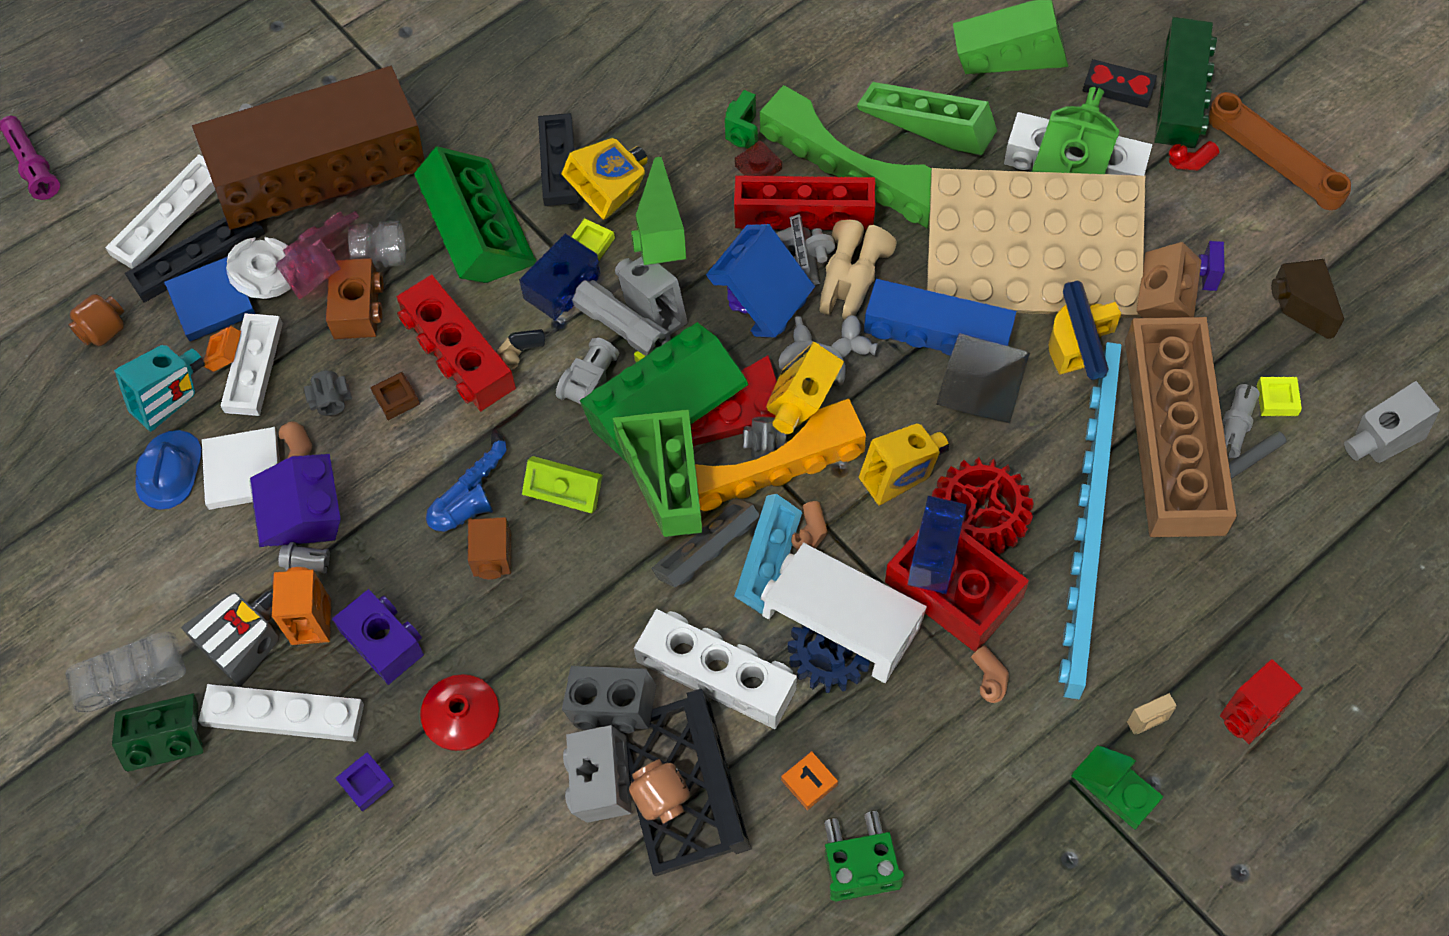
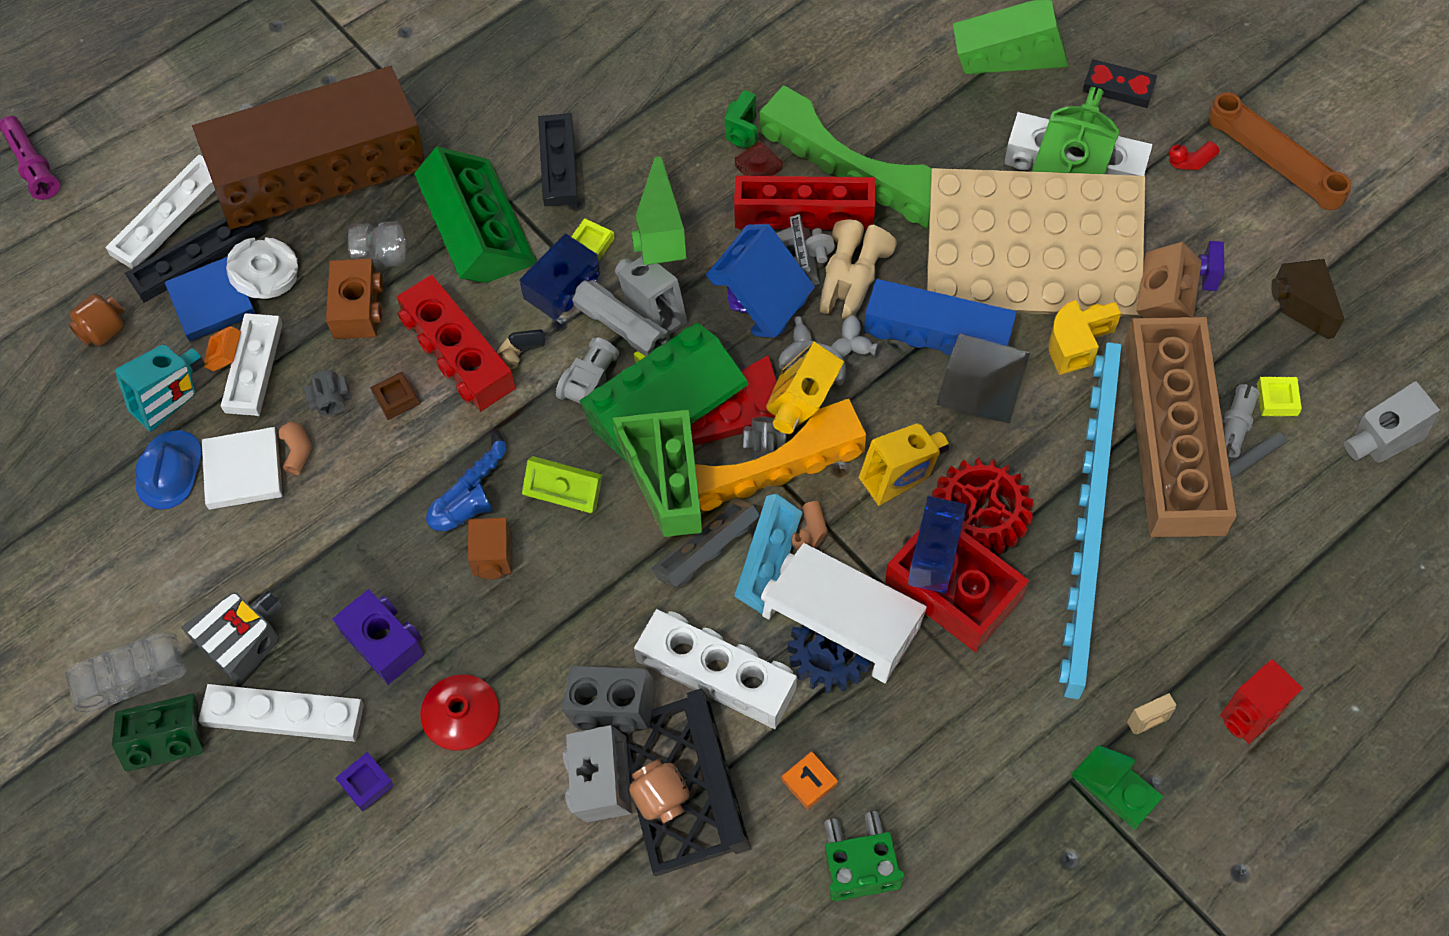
dark purple slope [249,454,341,547] -> none
orange brick [272,567,331,645] -> none
clear pink bracket [275,211,360,300] -> none
light grey pin [279,542,330,573] -> none
yellow torso [561,138,648,220] -> none
bright green slope [857,82,997,155] -> none
nougat arm [971,645,1009,703] -> none
dark blue axle [1062,280,1109,380] -> none
dark green brick [1154,17,1217,149] -> none

